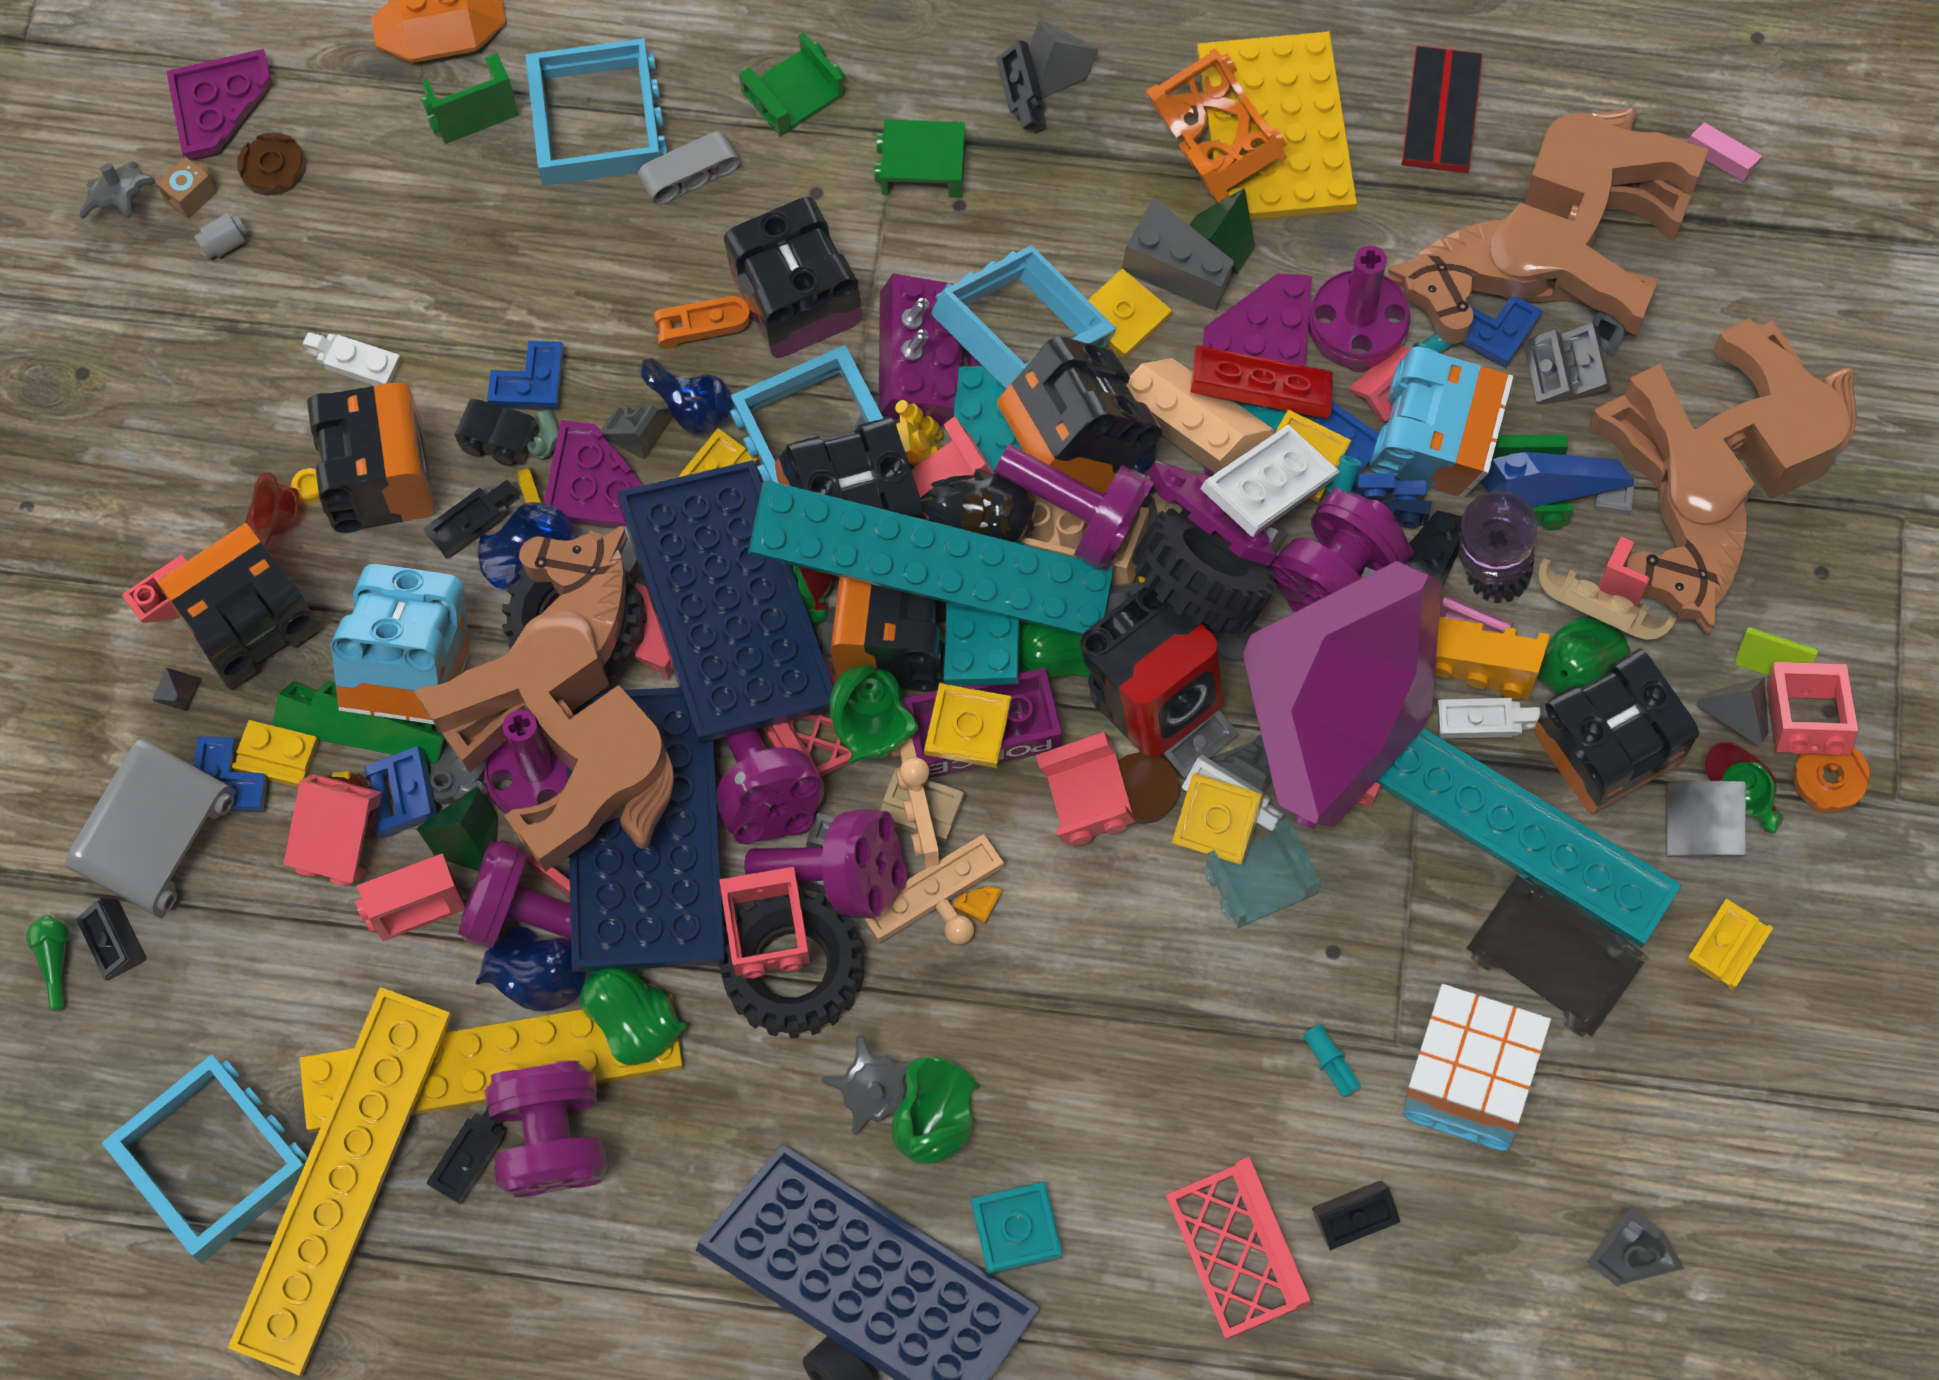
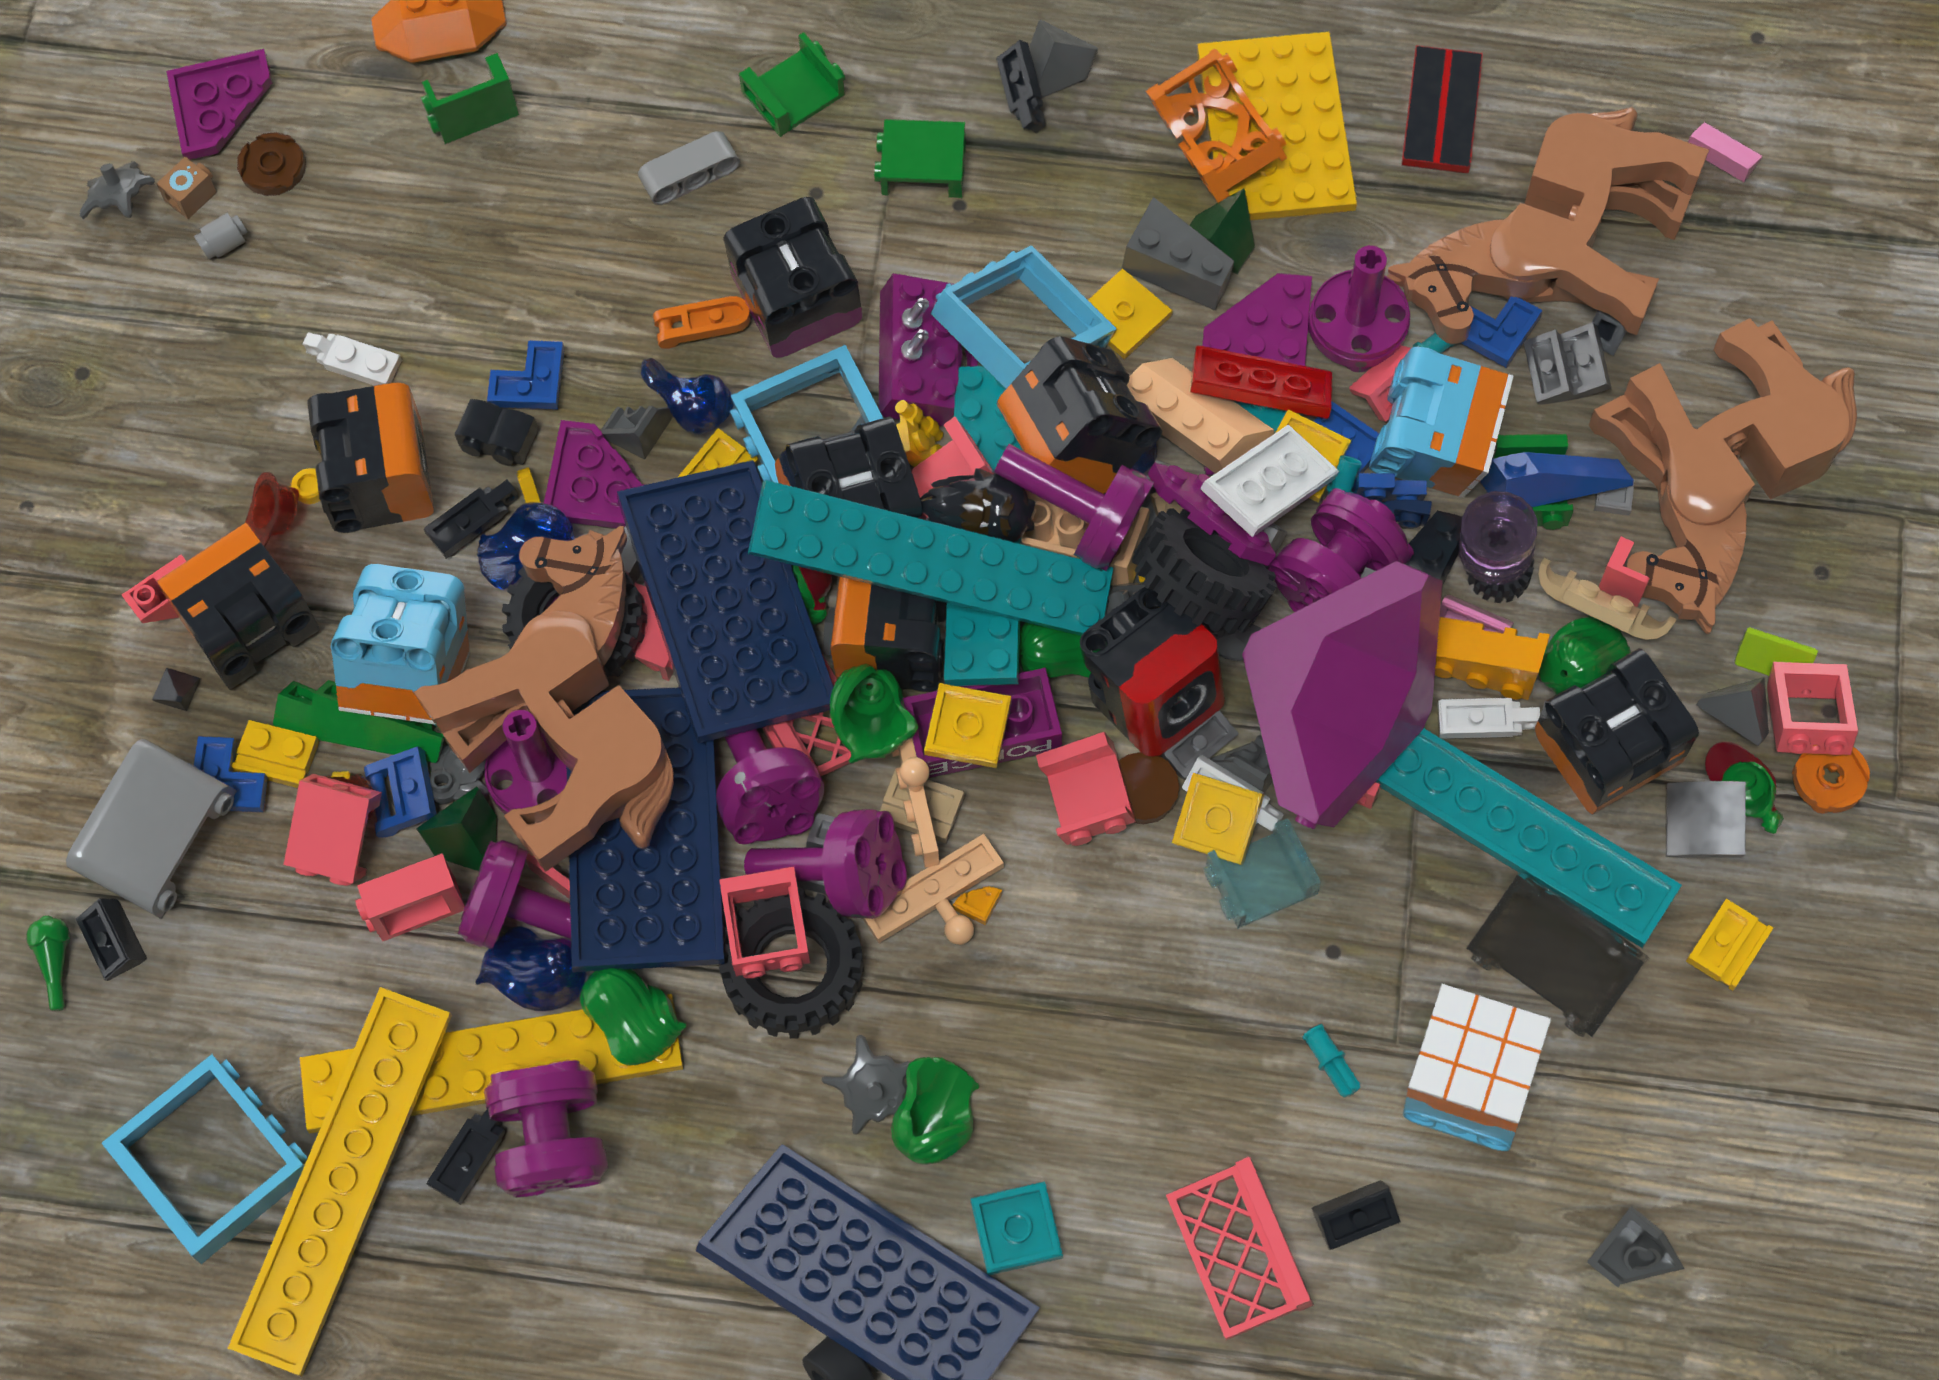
medium azure window [525,38,667,186] -> none
sand green arm [528,410,559,459] -> none

